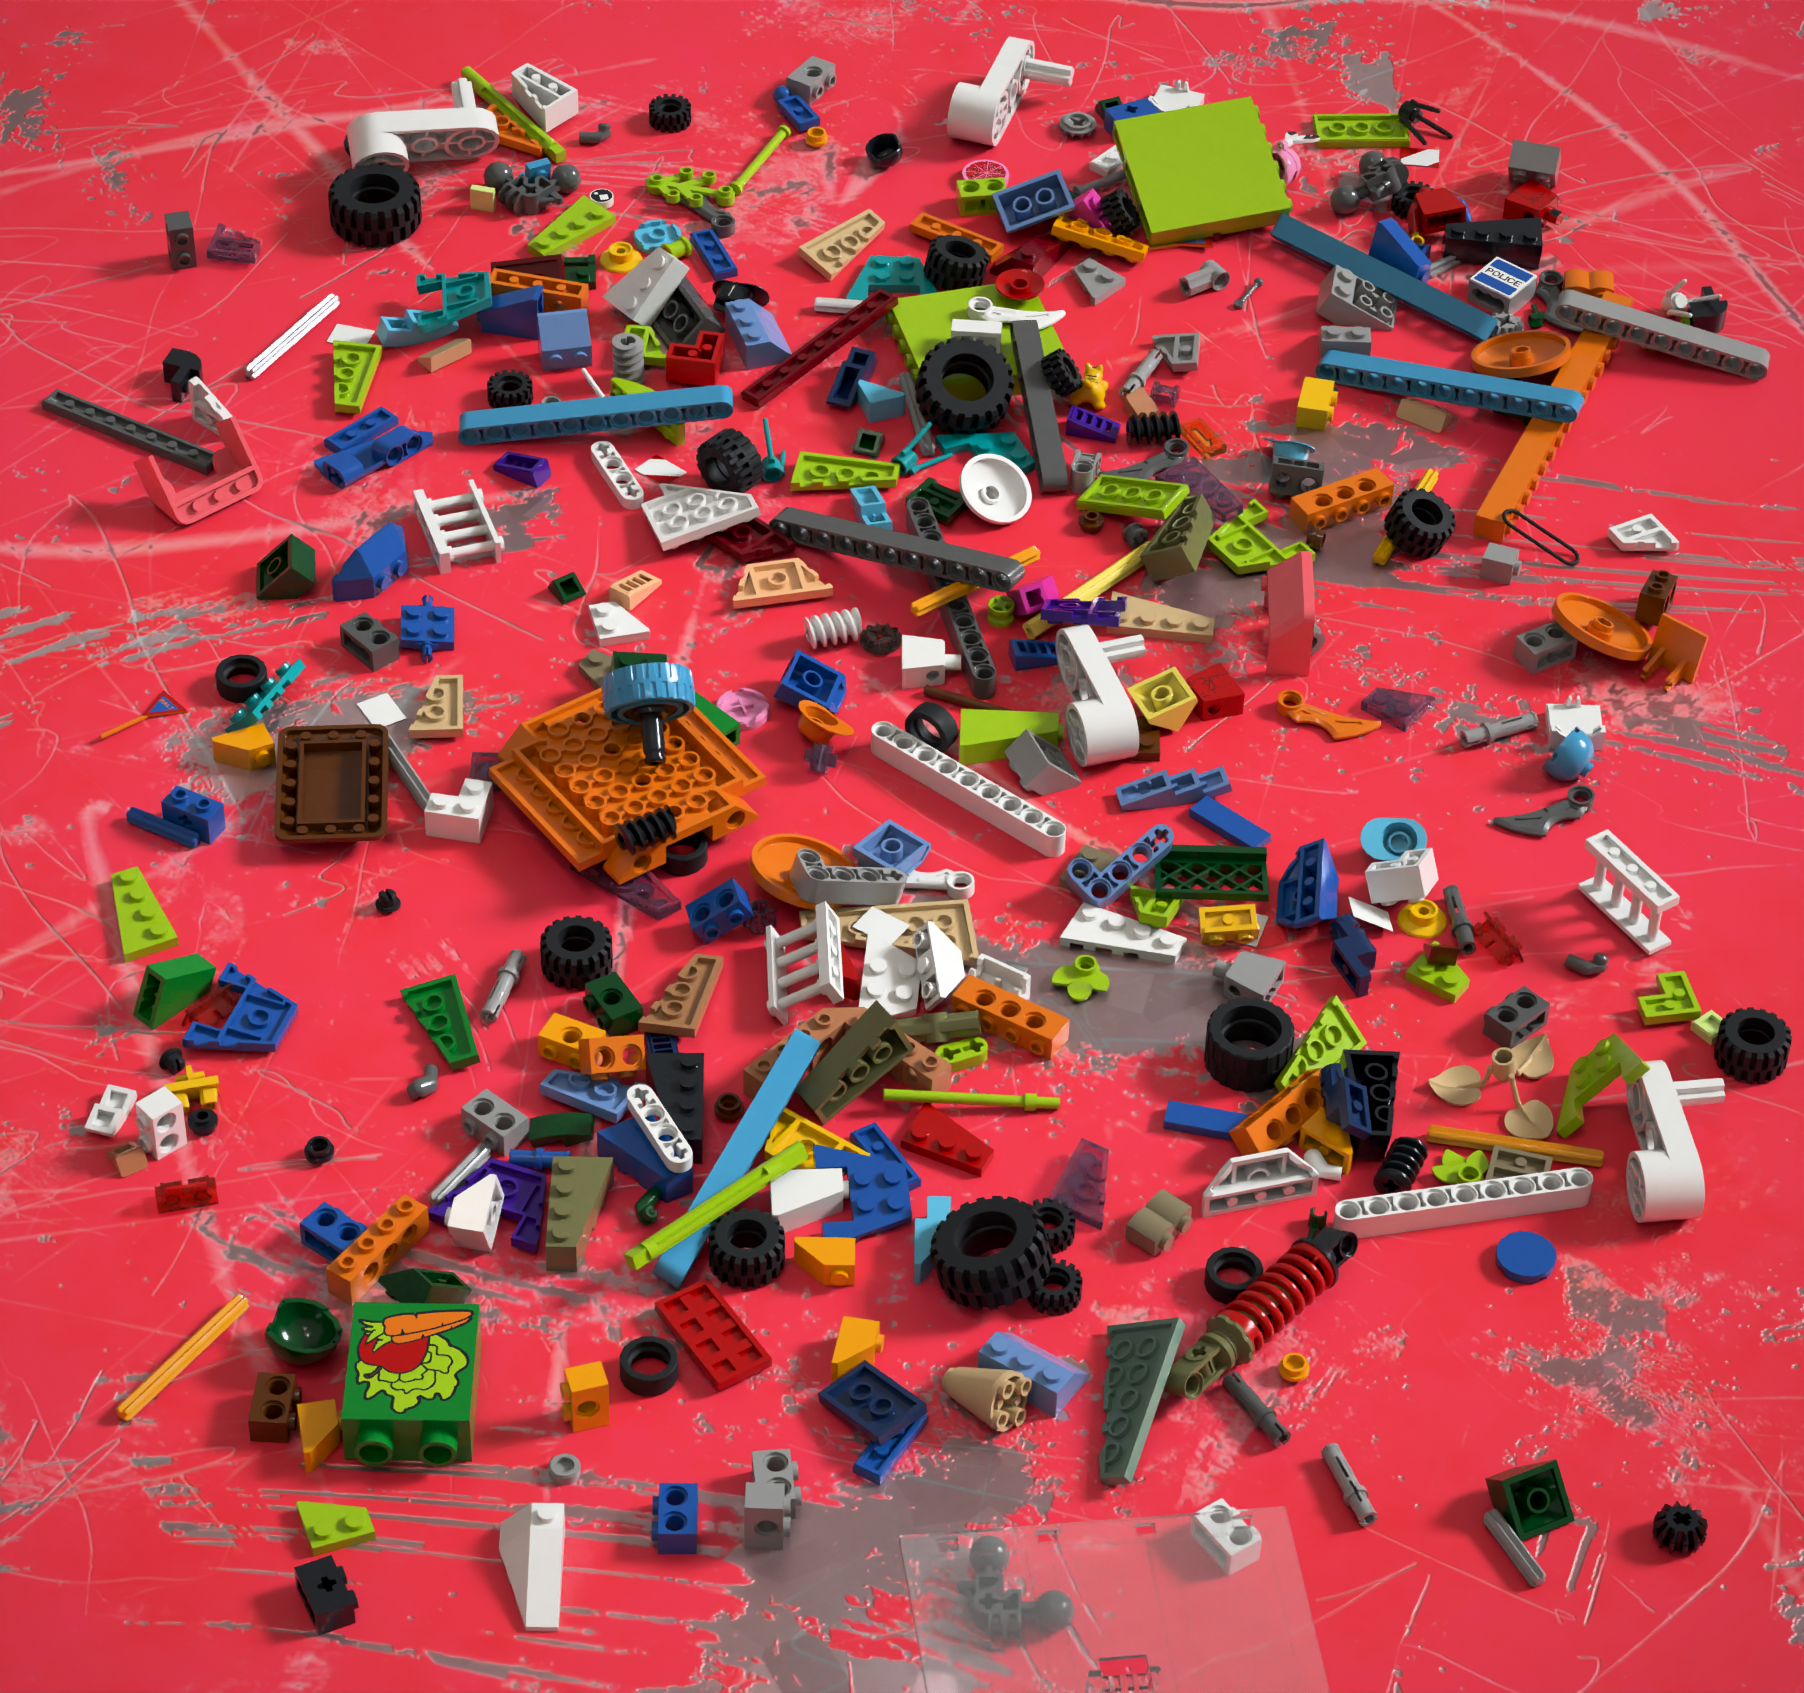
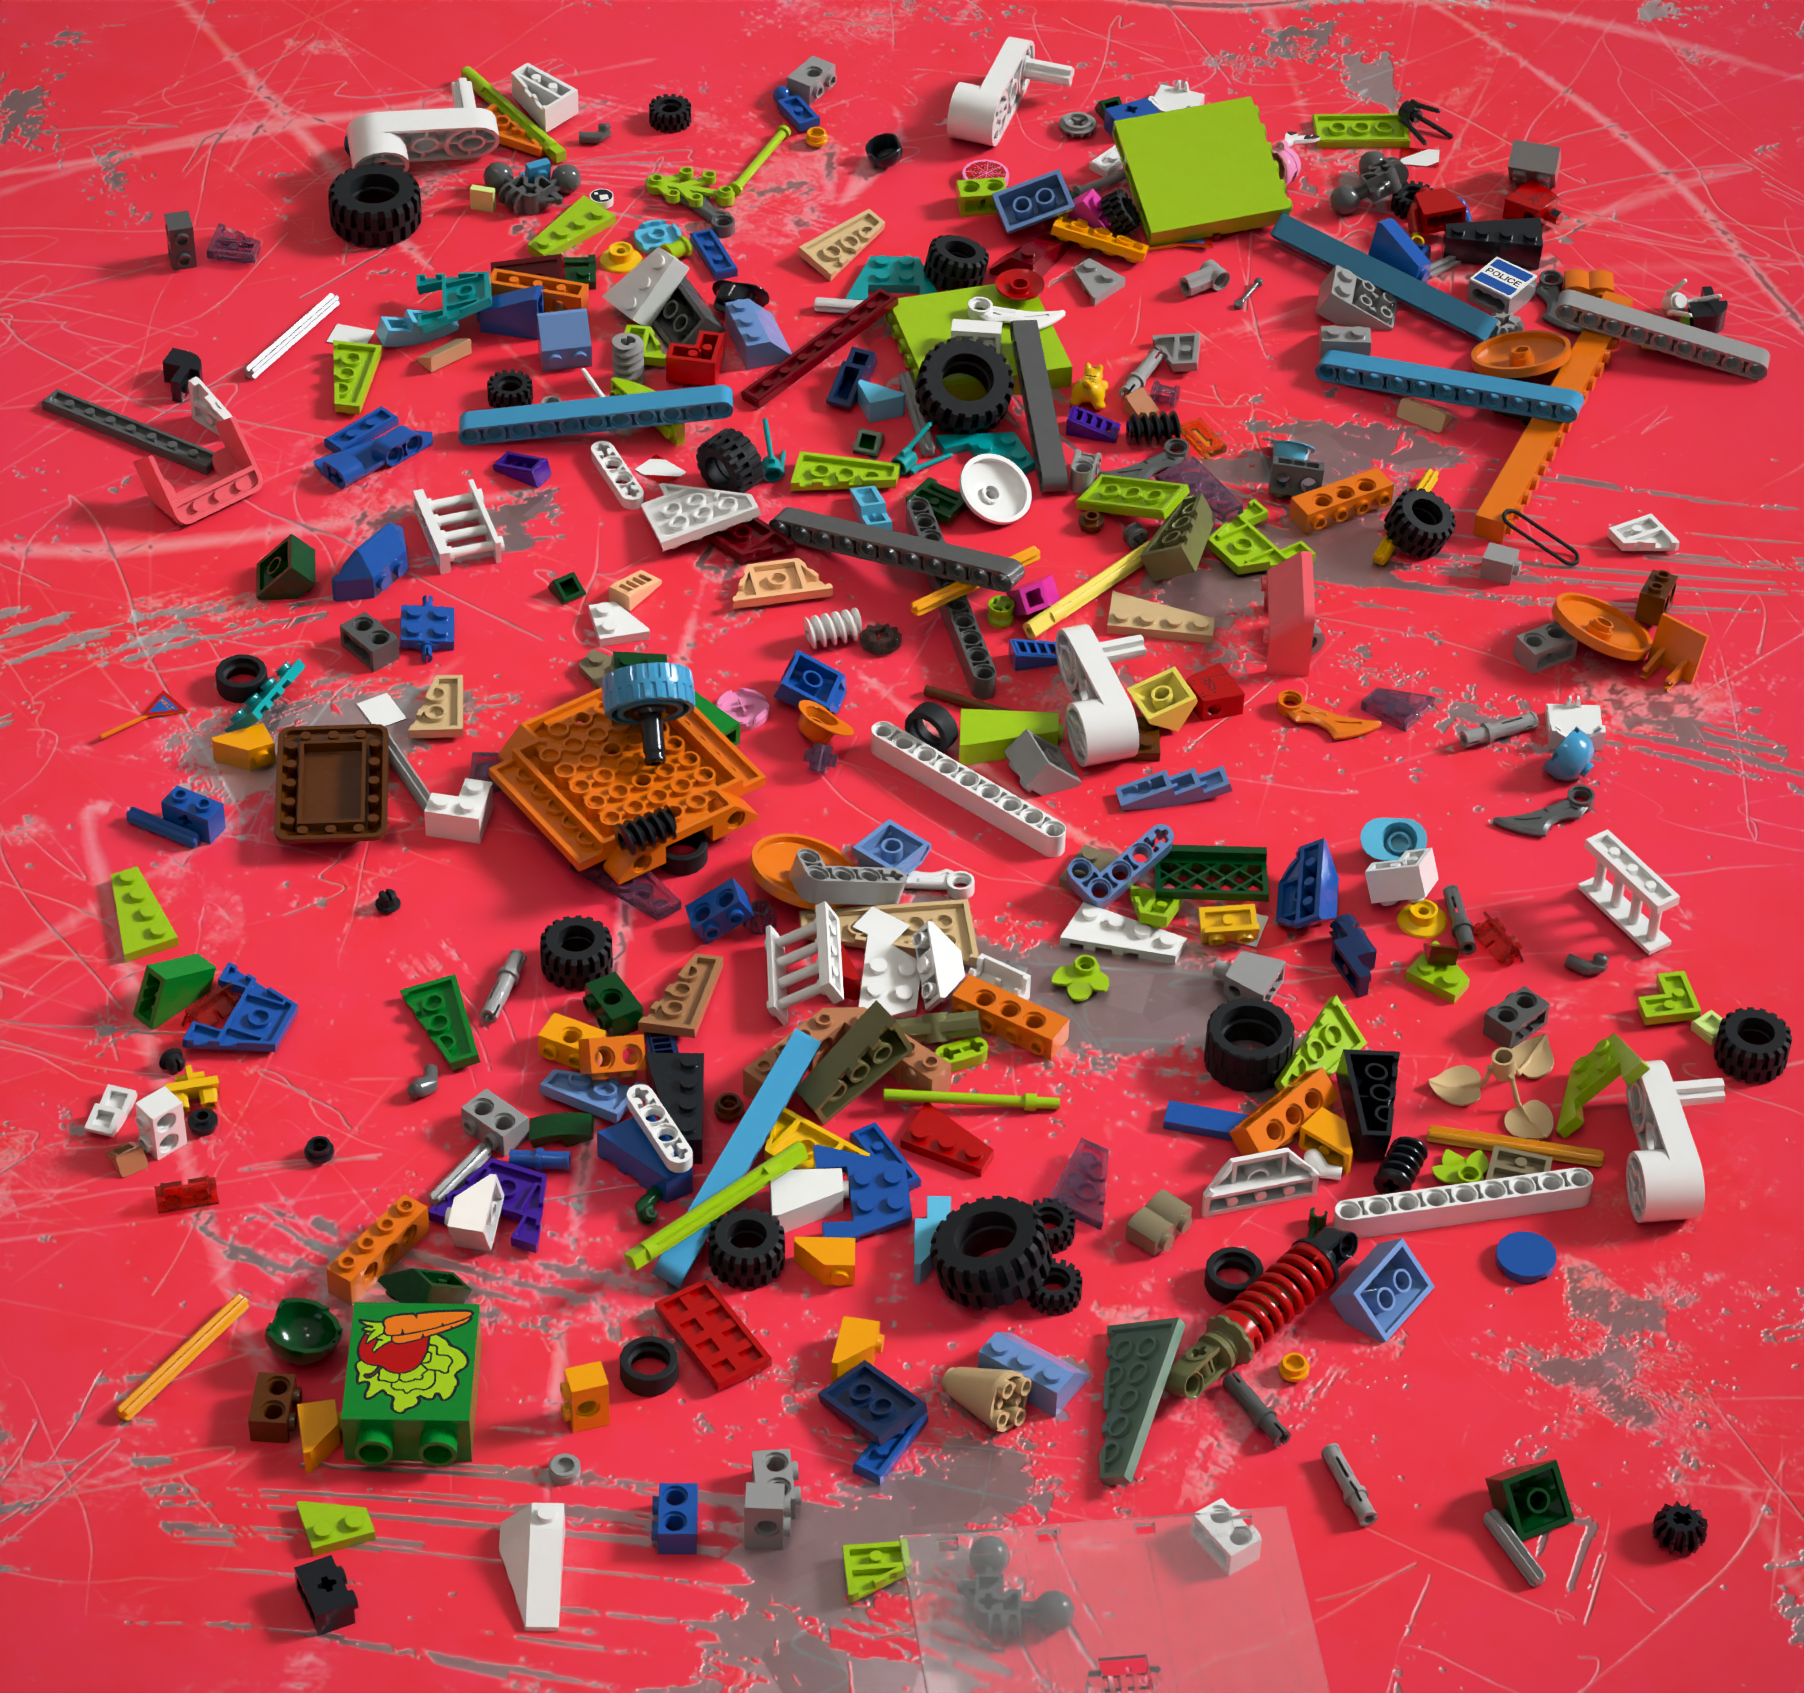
blue brick [299,1202,368,1262] -> none
olive wedge [545,1156,614,1271] -> none
white torso [901,635,961,689] -> none
orange plate [909,212,1004,264] -> none
black tyre [1041,348,1083,398] -> none
dark purple wing [1041,597,1127,627] -> none
blue tile [1189,795,1271,847] -> none
yellow brick [1295,377,1338,431] -> none
reddish brown plate [1306,526,1327,551] -> none
dark blue plate [1319,1063,1372,1140] -> none
white sticker [1348,896,1393,932] -> none
dark green hand [1528,304,1544,328] -> none
none -> lime wing [842,1540,910,1603]
none -> medium blue slope [1329,1238,1435,1343]

